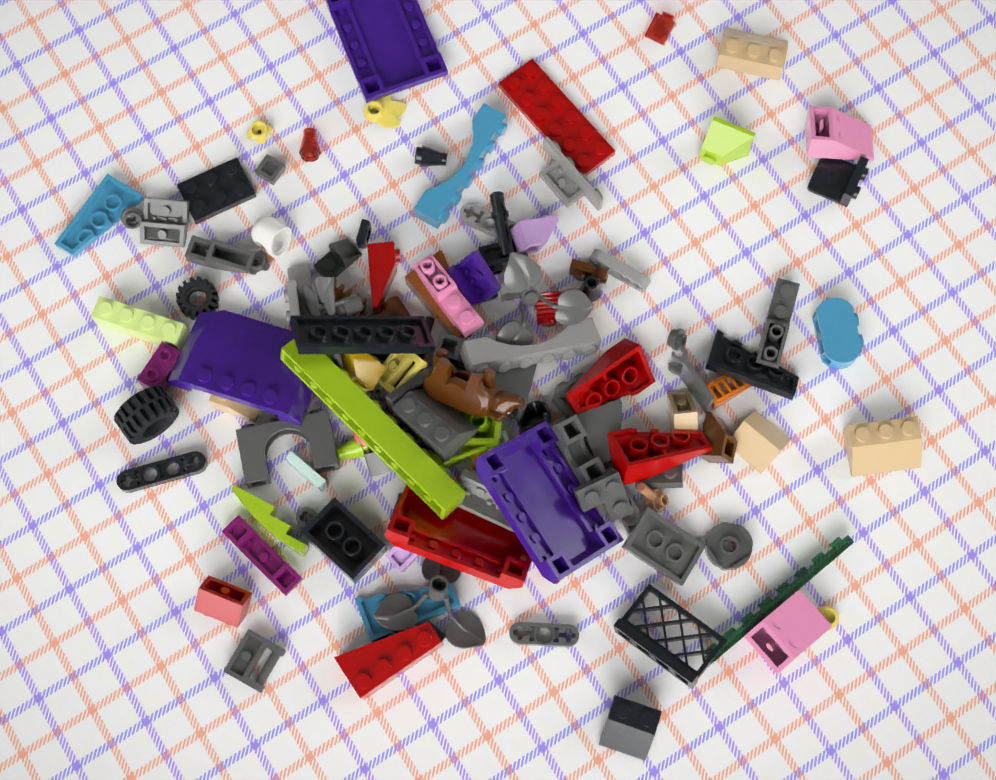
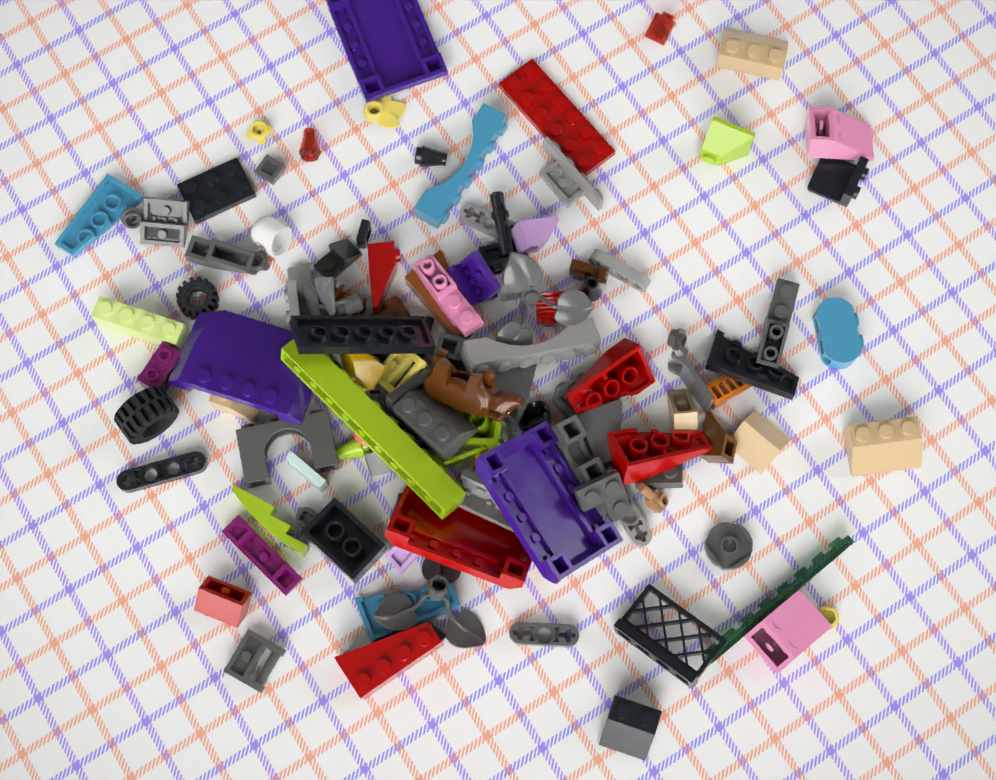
dark grey plate [622,507,706,586] -> none

